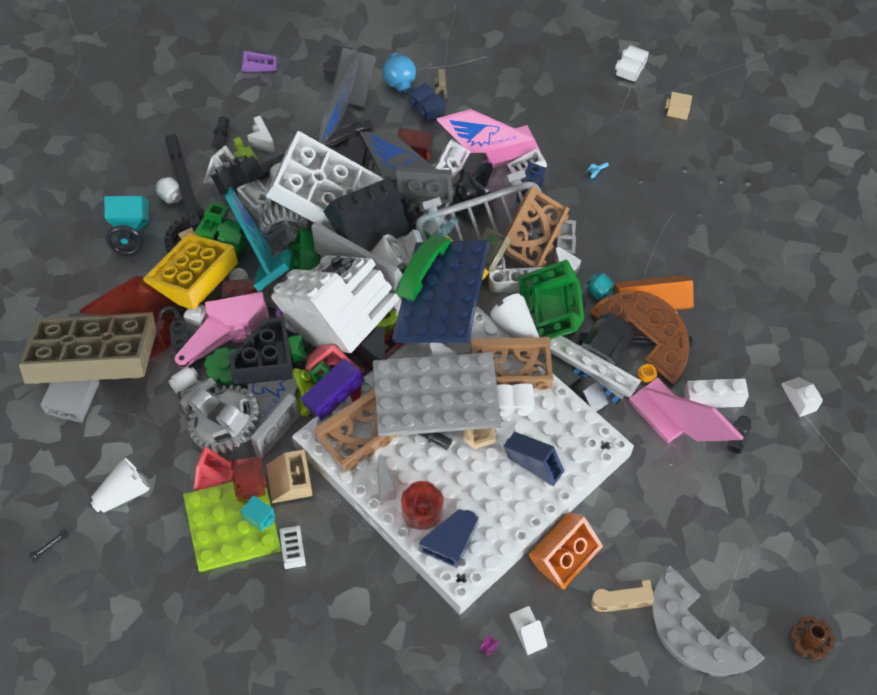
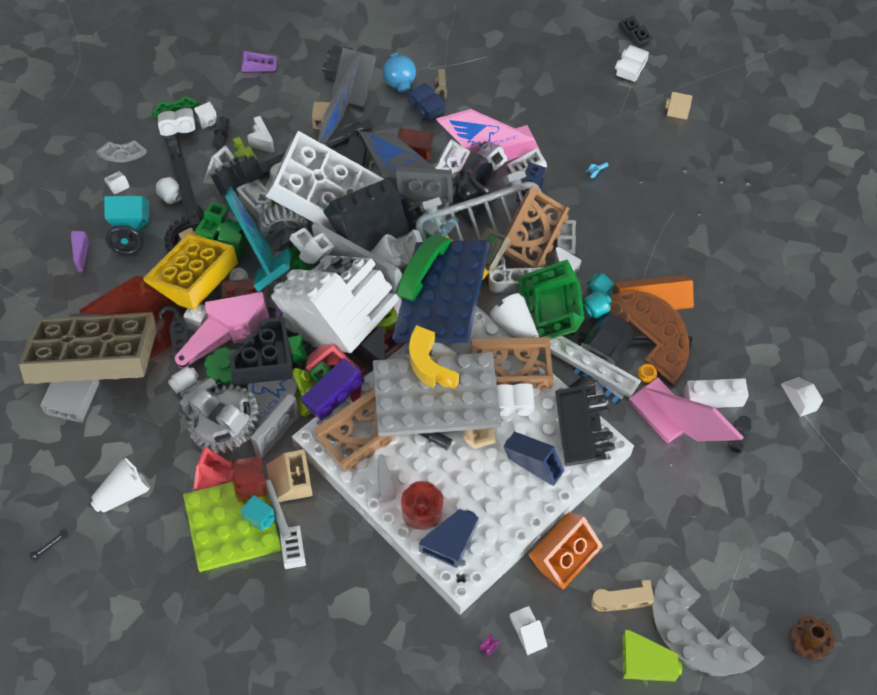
none -> medium lavender slope [70,231,89,273]
none -> light grey tile [96,140,147,162]
none -> white slope [104,171,129,194]
none -> green tile [151,96,200,118]
none -> white brick [158,108,195,136]
none -> white plate [194,102,218,129]
none -> light grey bar [263,480,291,539]
none -> white brick [289,228,335,264]
none -> tan brick [312,102,330,129]
none -> yellow arch [409,325,459,389]
none -> light grey brick [477,142,508,171]
none -> black hinge [555,385,615,467]
none -> teal head [583,290,612,319]
none -> black slope [618,15,652,46]
none -> lime slope [622,630,682,681]

